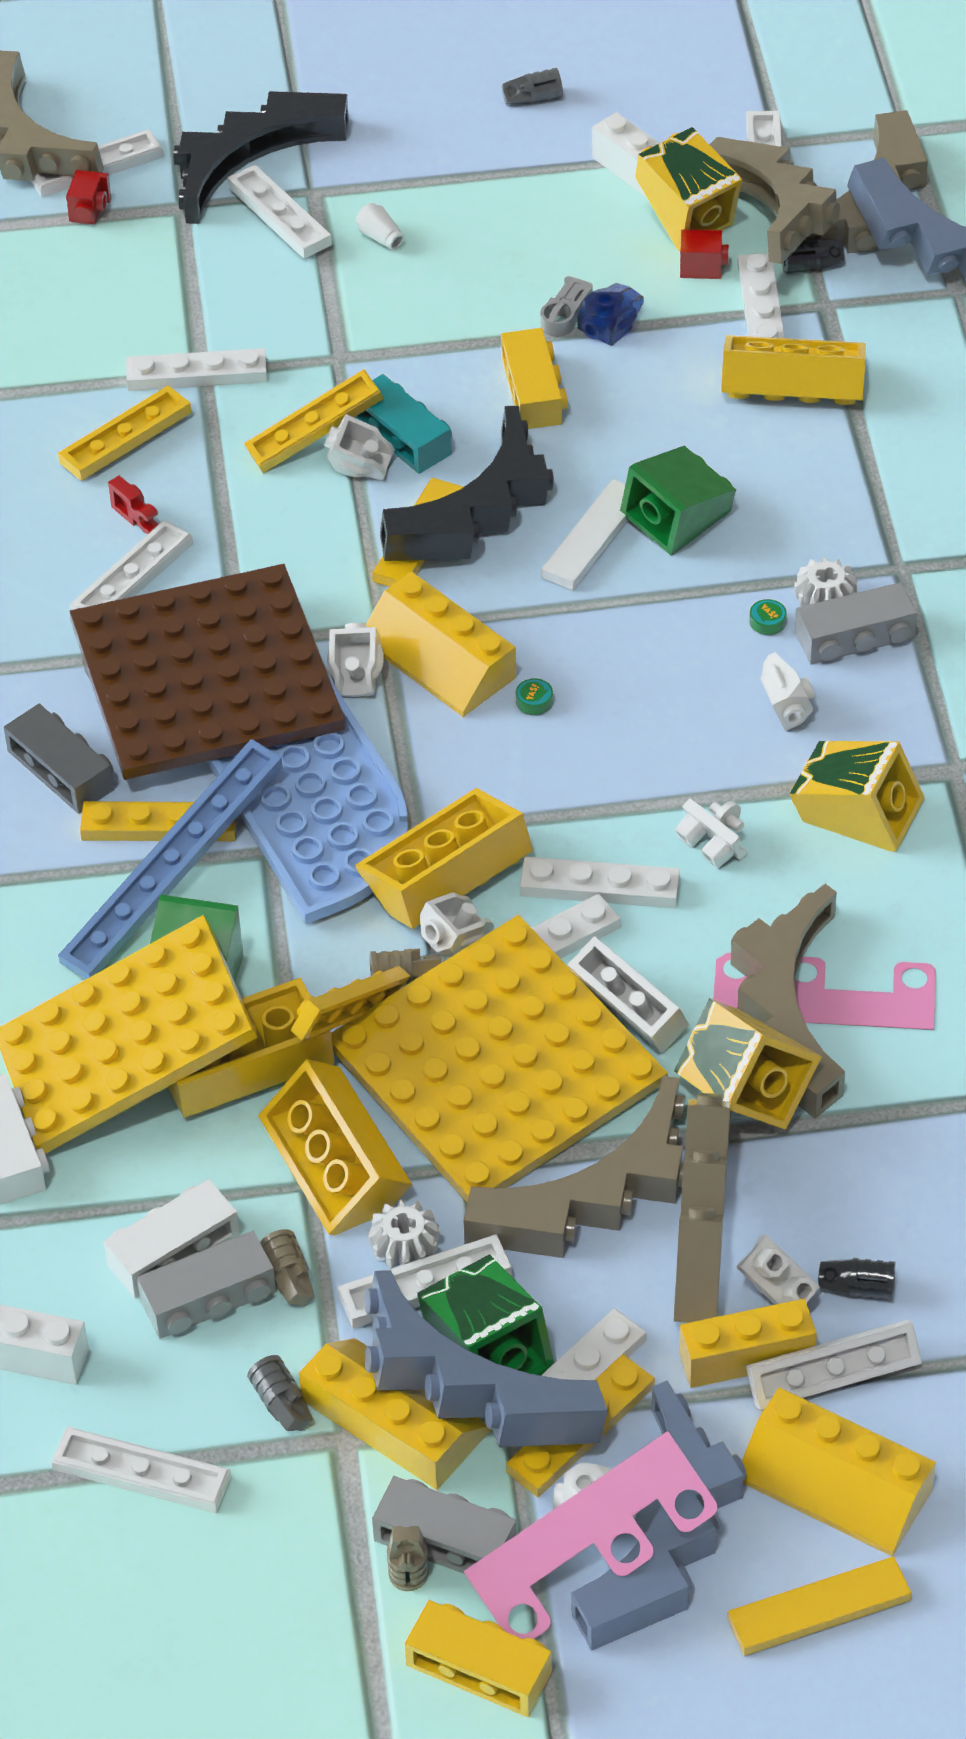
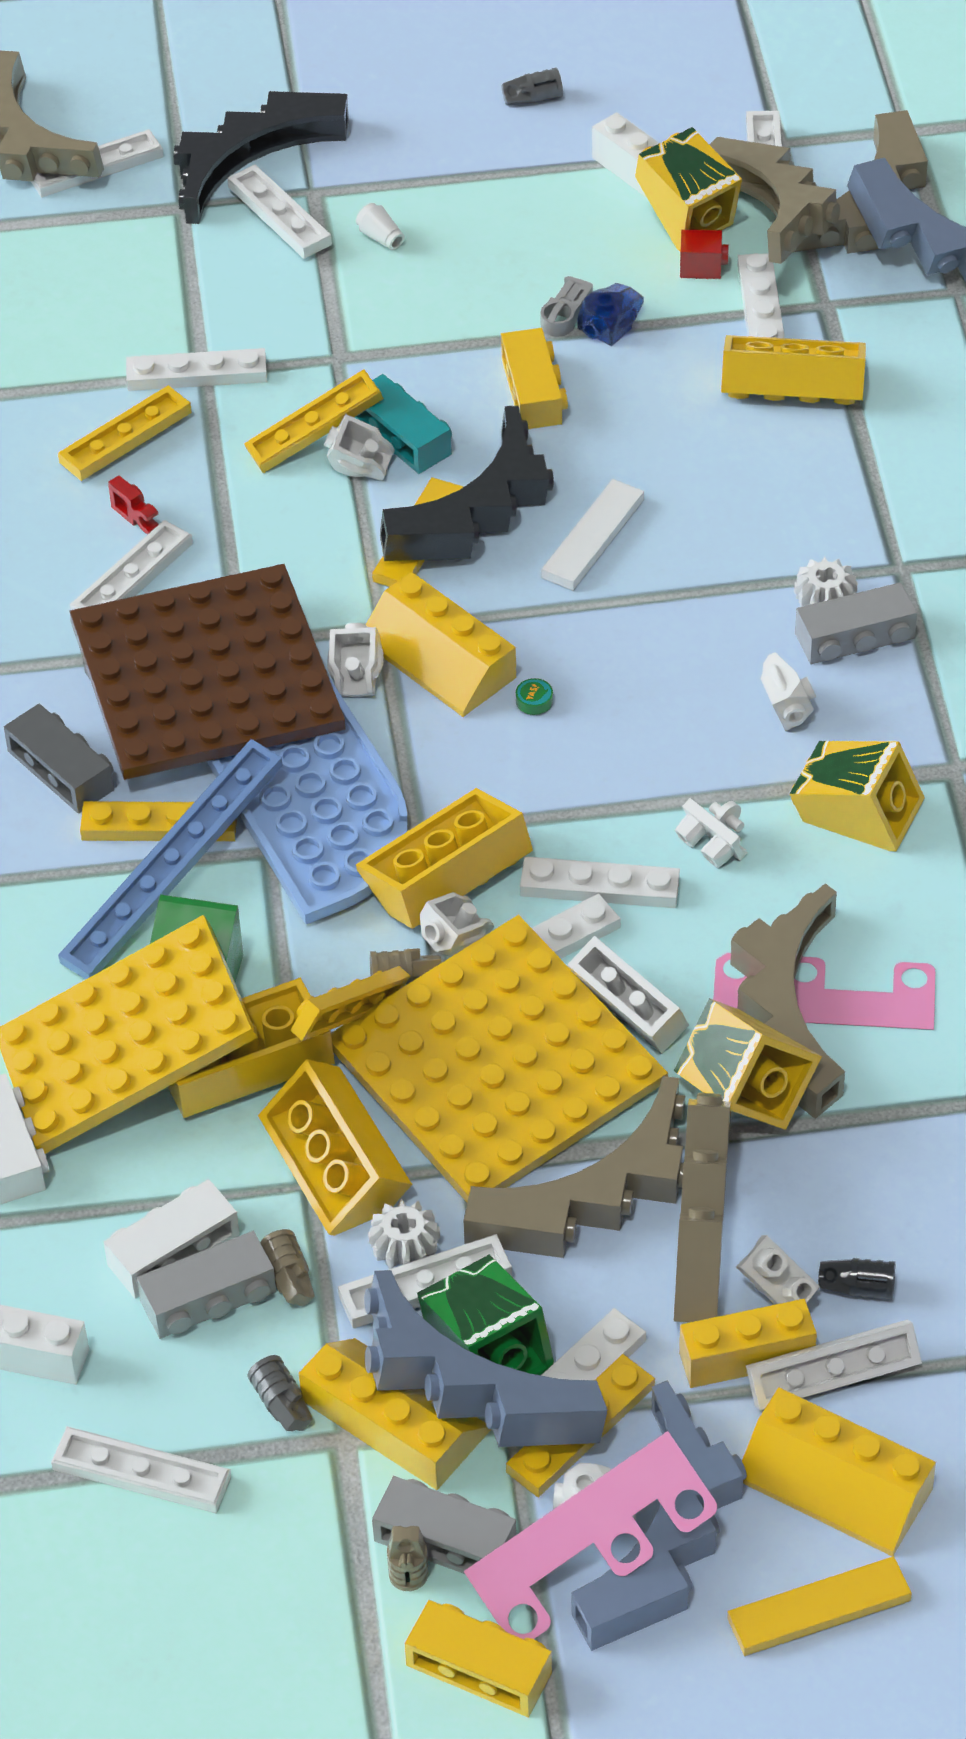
red brick [66,170,111,224] -> none
green slope [620,445,736,556] -> none
green tile [749,599,787,635] -> none
black hinge [782,239,845,273] -> none

